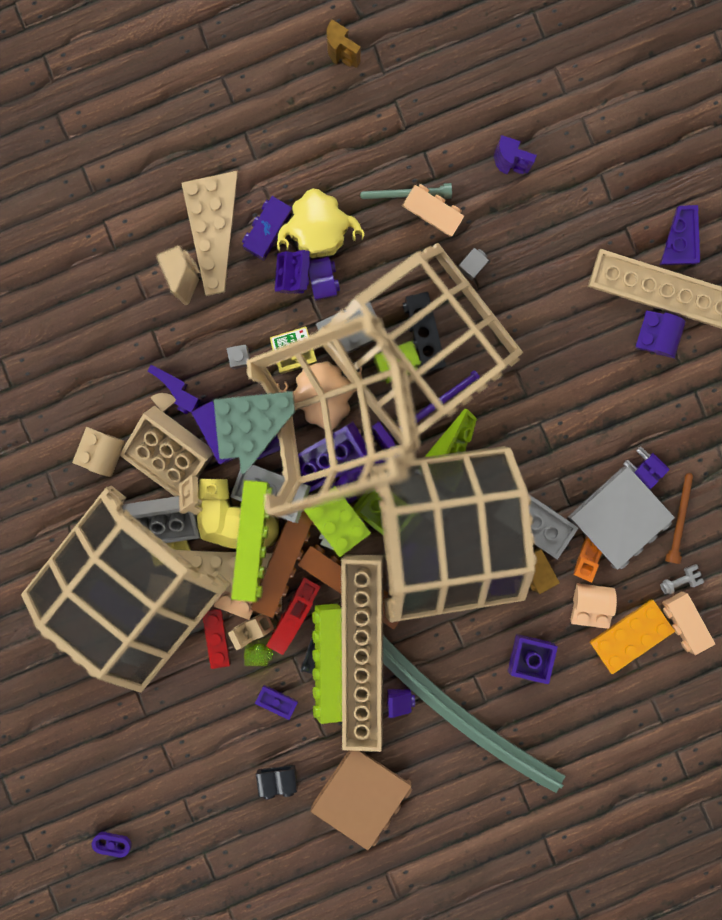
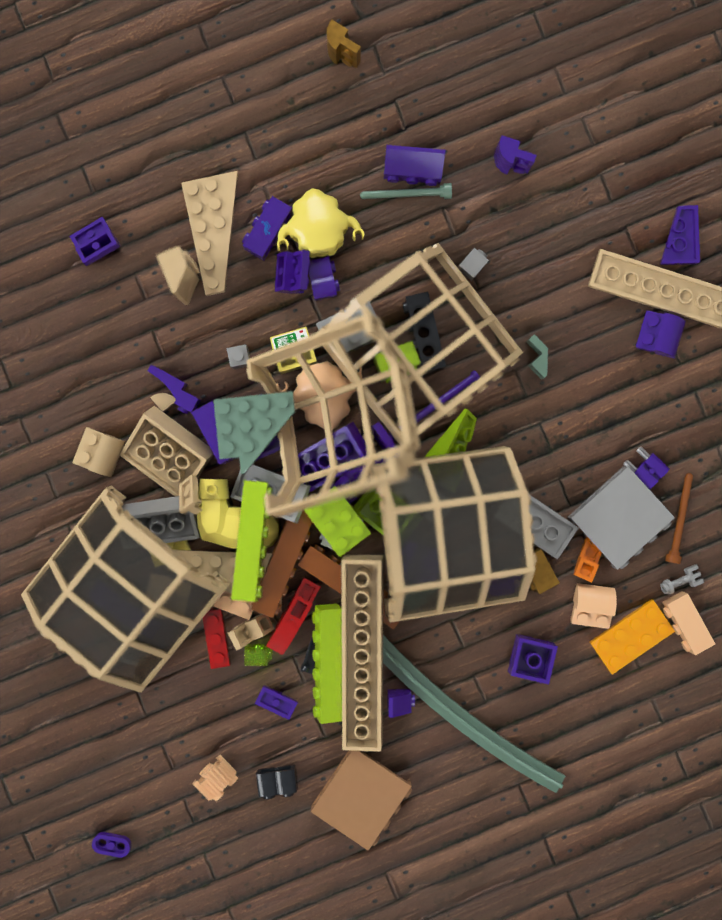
light nougat brick [402,184,464,237] -> none
none -> dark purple brick [70,216,120,266]
none -> light nougat brick [192,755,238,801]
none -> dark purple slope [384,145,445,186]
none -> sand green slope [526,334,548,379]

